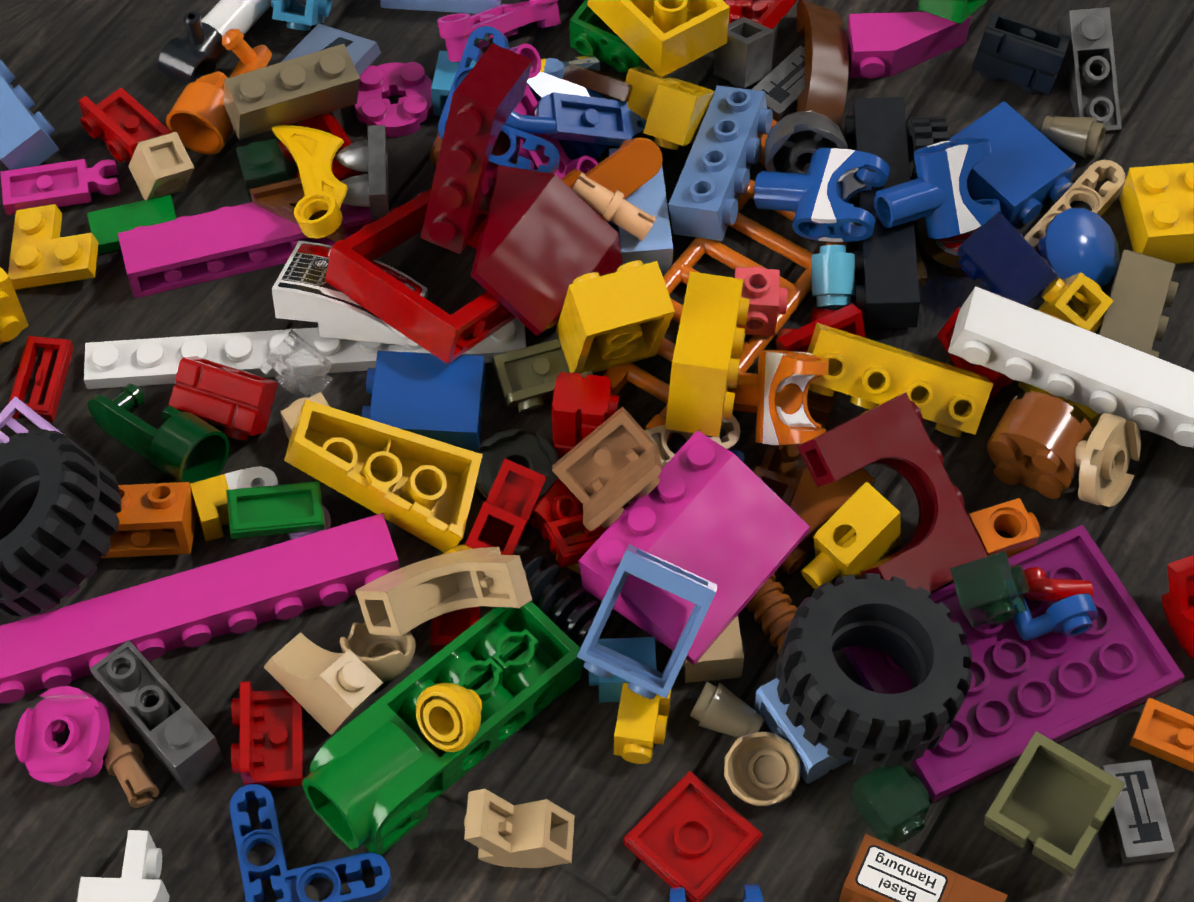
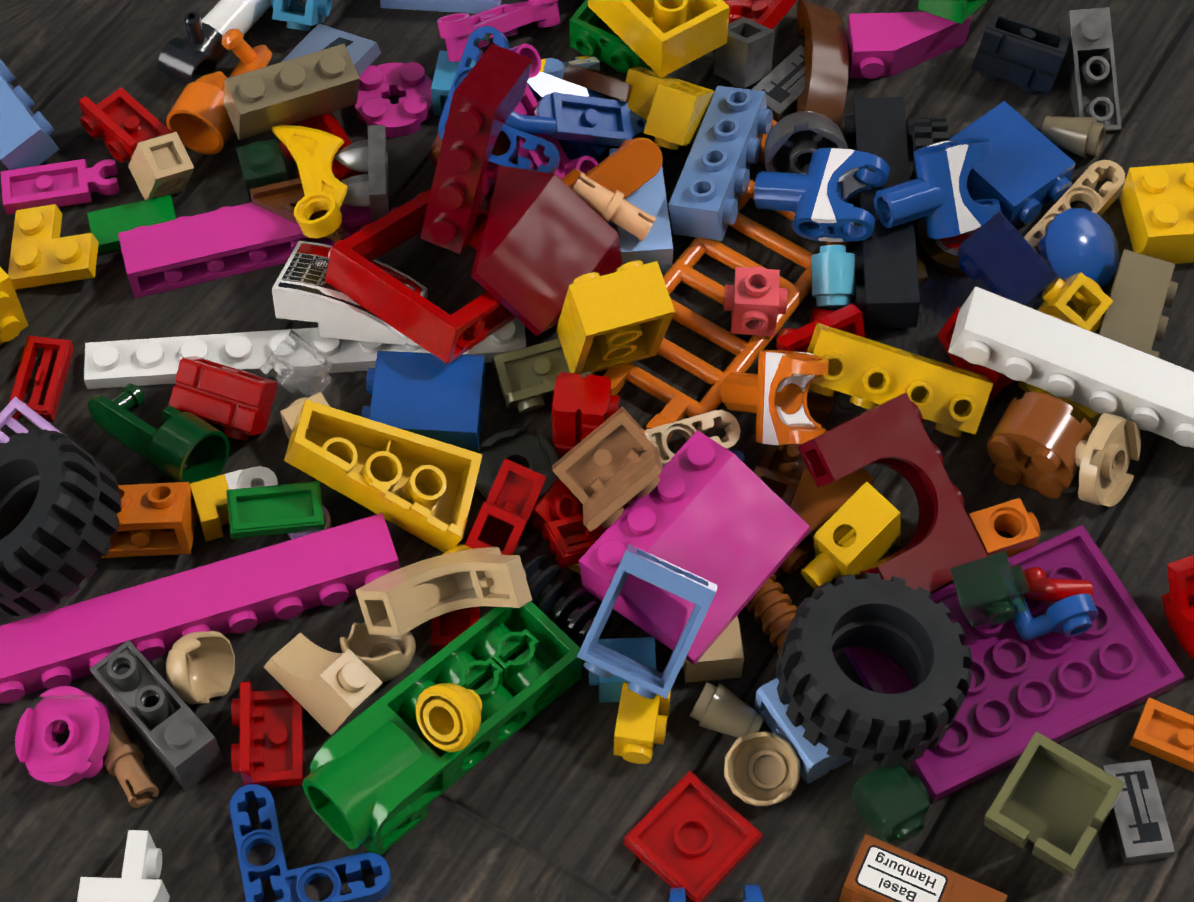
tan brick [464,789,575,868] -> none
yellow brick [665,271,750,437] -> none
none -> tan hair [166,631,235,705]

